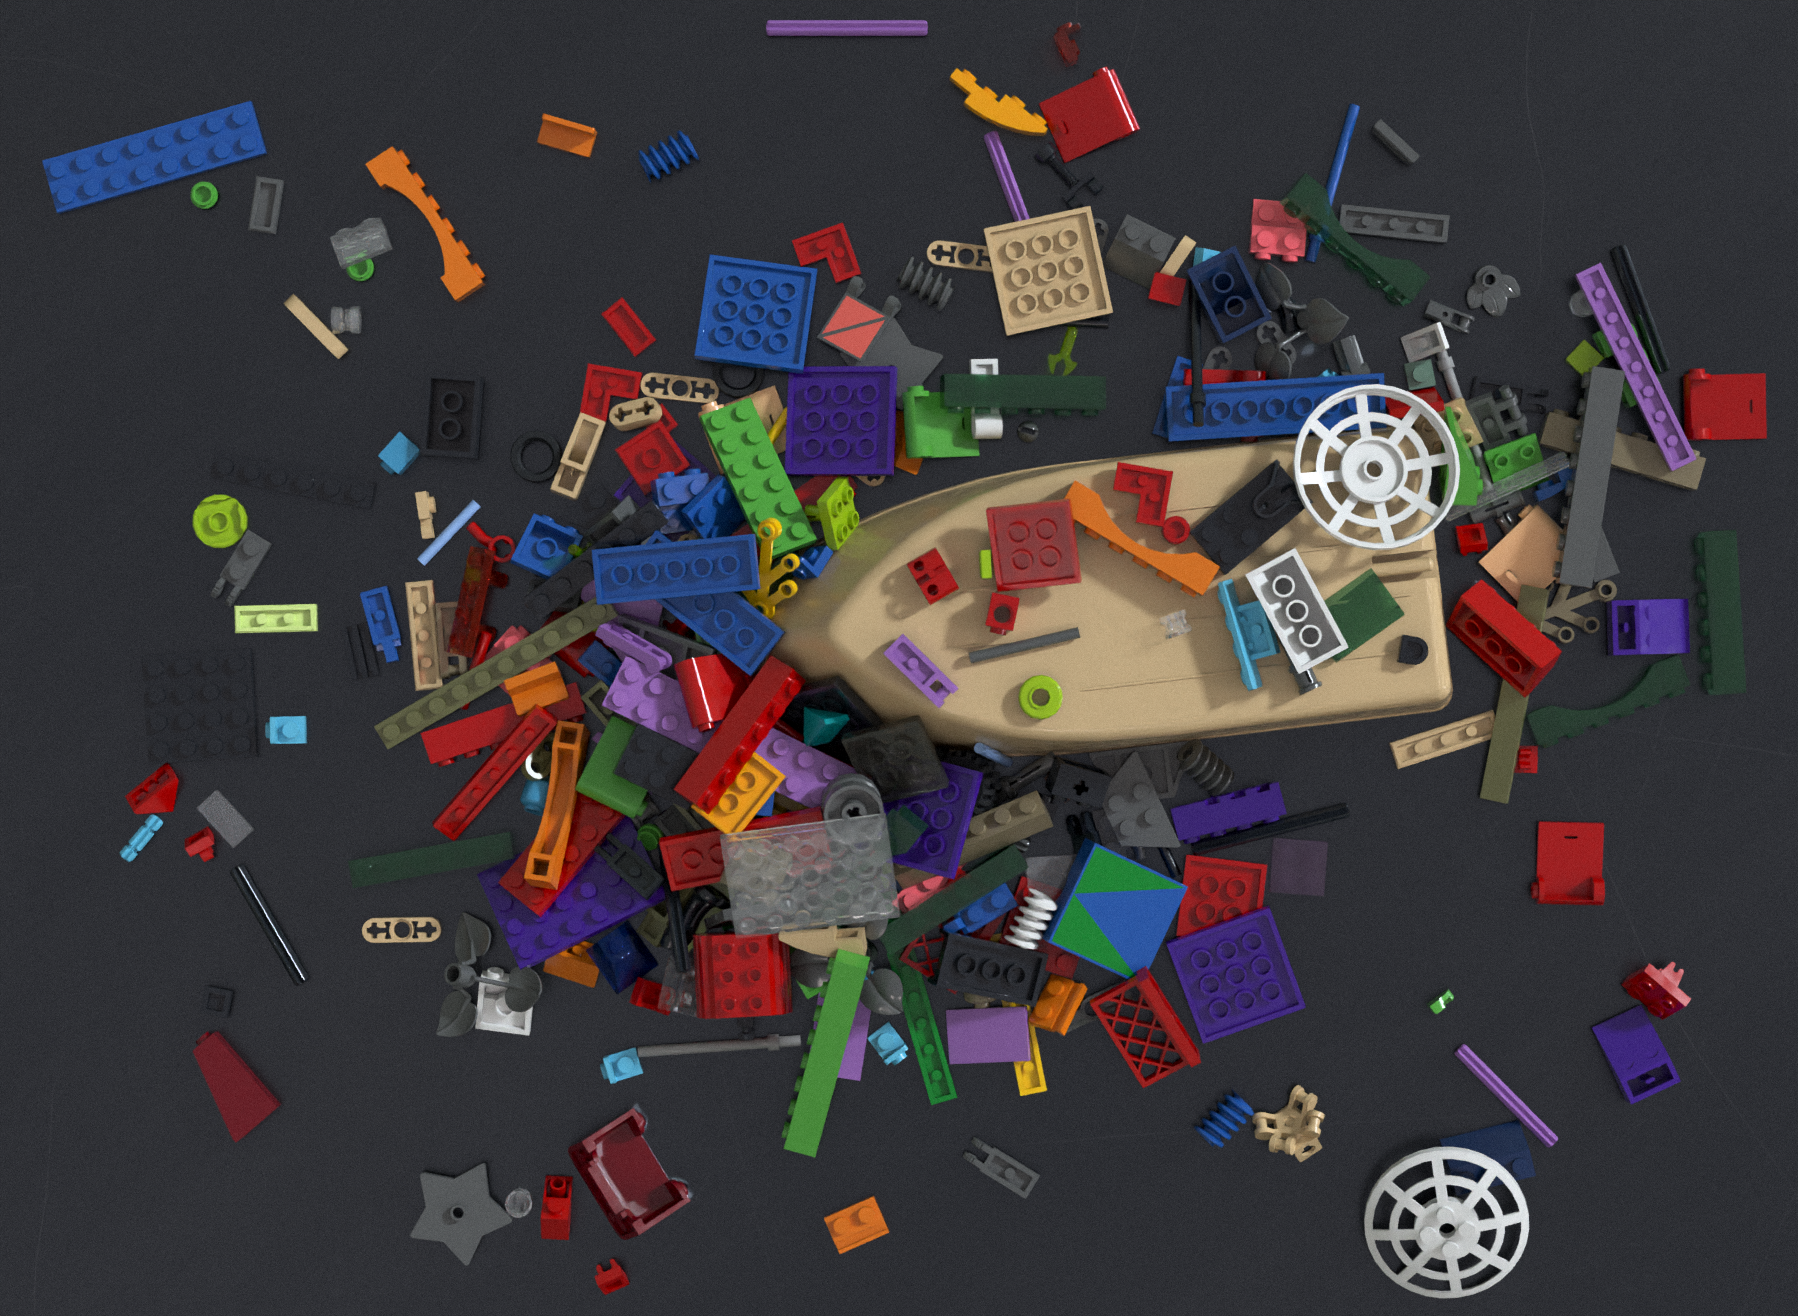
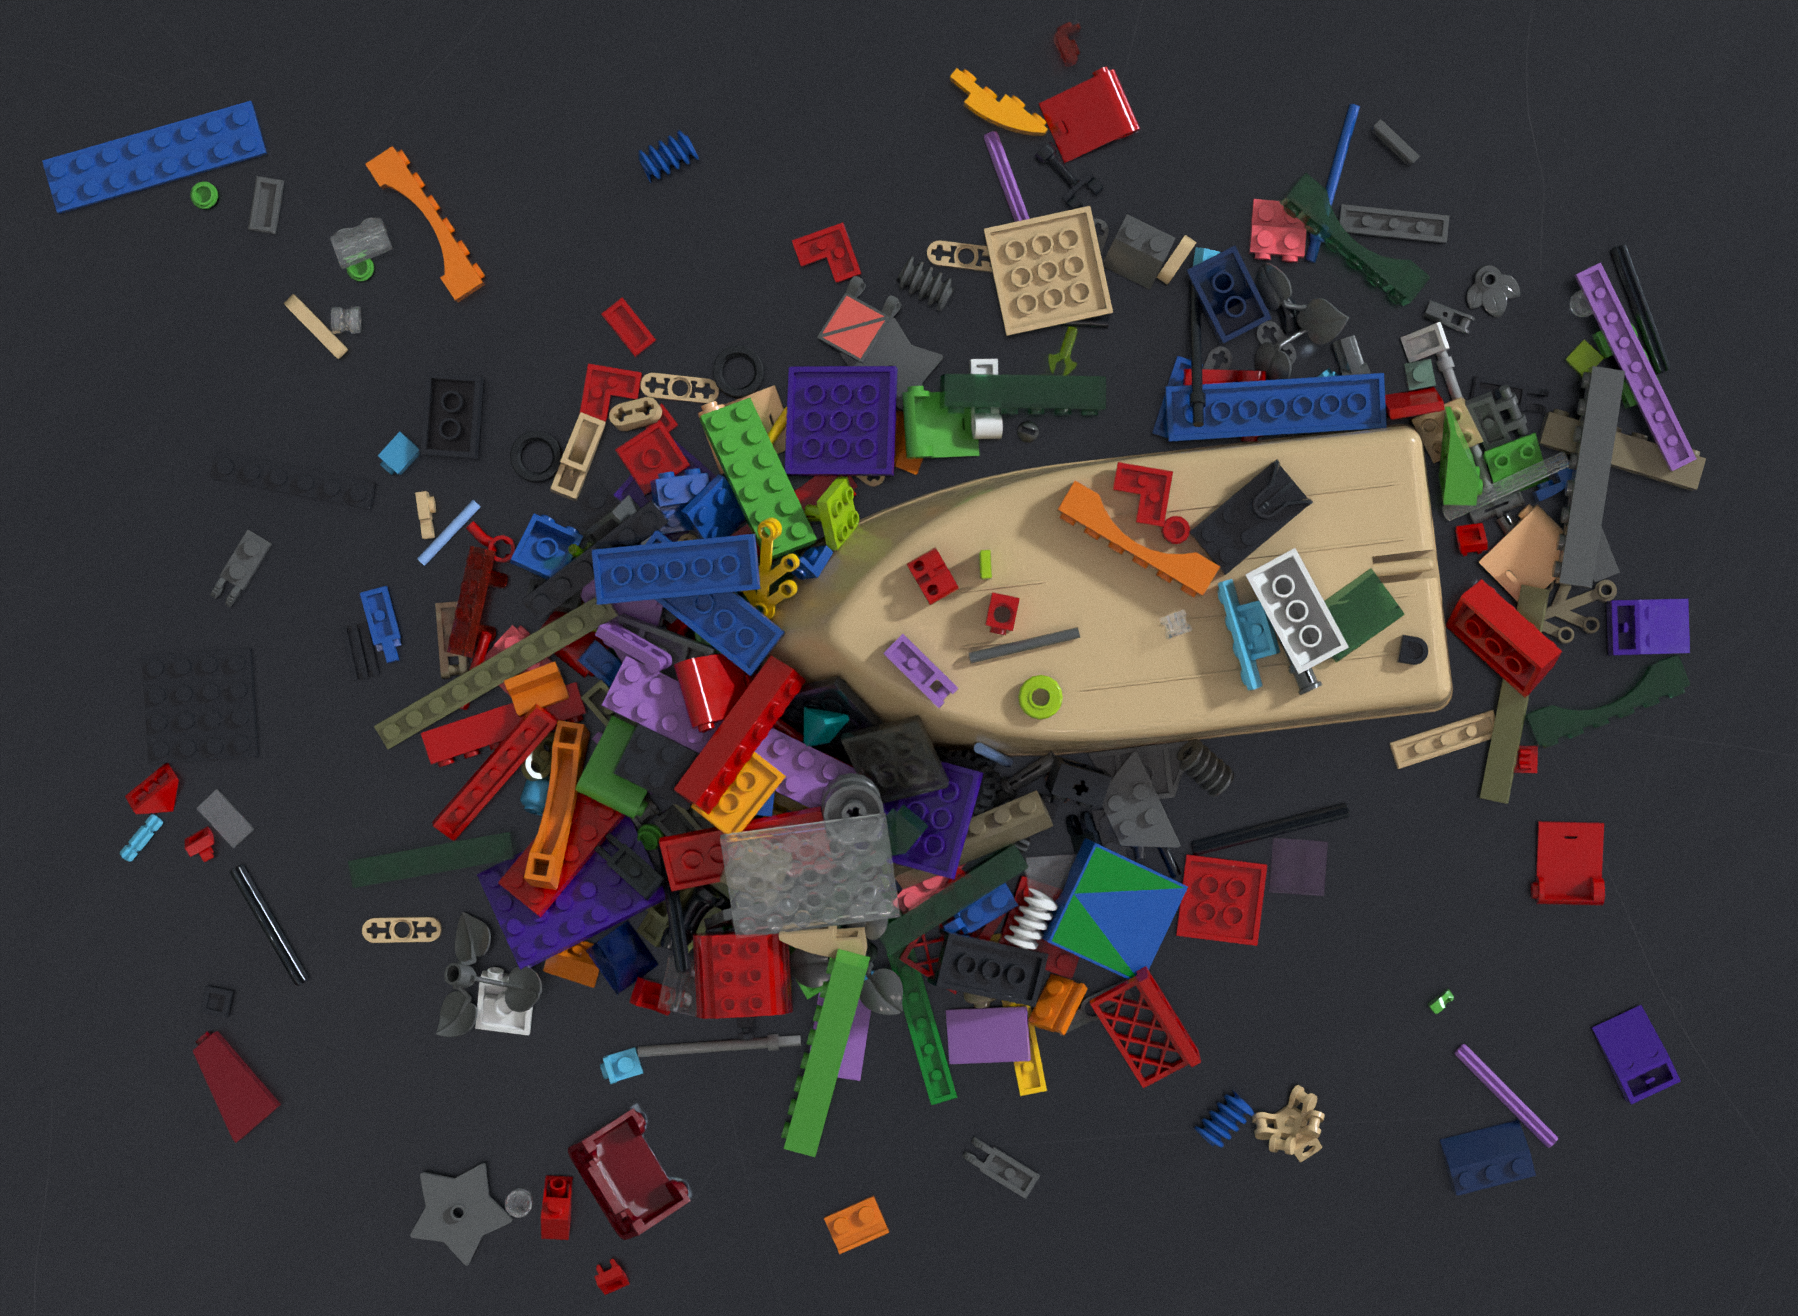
lime tile [193,495,247,548] -> none
yellowish green tile [234,604,318,633] -> none
medium azure bracket [265,716,307,744] -> none
tan tile [405,580,443,691] -> none
orange panel [537,113,597,159] -> none
blue plate [695,255,817,374] -> none
medium lavender axle [766,20,928,36] -> none
medium azure bracket [867,1021,908,1066] -> none
red plate [986,499,1082,592] -> none
red panel [1147,272,1186,306] -> none
dark purple plate [1166,905,1306,1044] -> none
dark purple wedge [1169,781,1287,844] -> none
white dish [1292,384,1460,550] -> none
white dish [1364,1147,1529,1298] -> none
red plate [1621,962,1691,1020] -> none
red door [1683,369,1767,441] -> none
clear green brick [1695,530,1746,695] -> none

